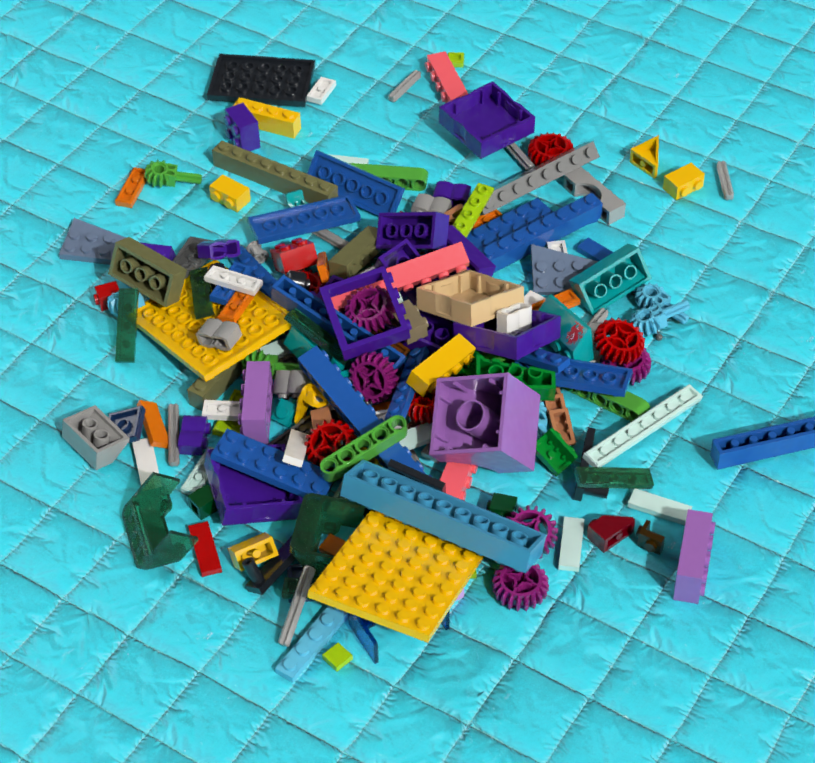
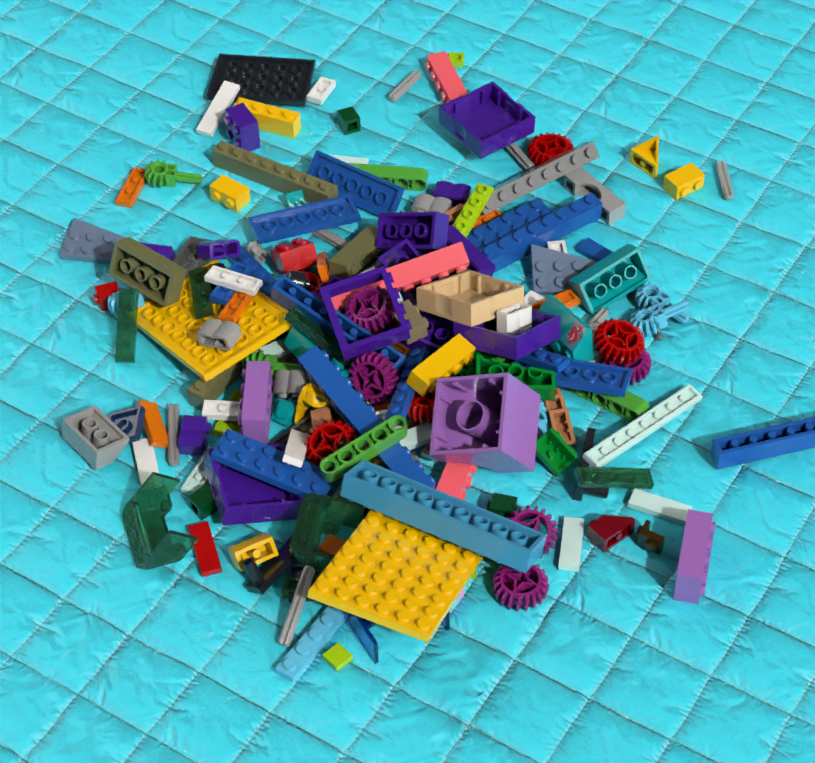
black tile [388,459,446,493] -> none
none -> white tile [196,80,240,138]
none -> dark green brick [337,106,361,135]

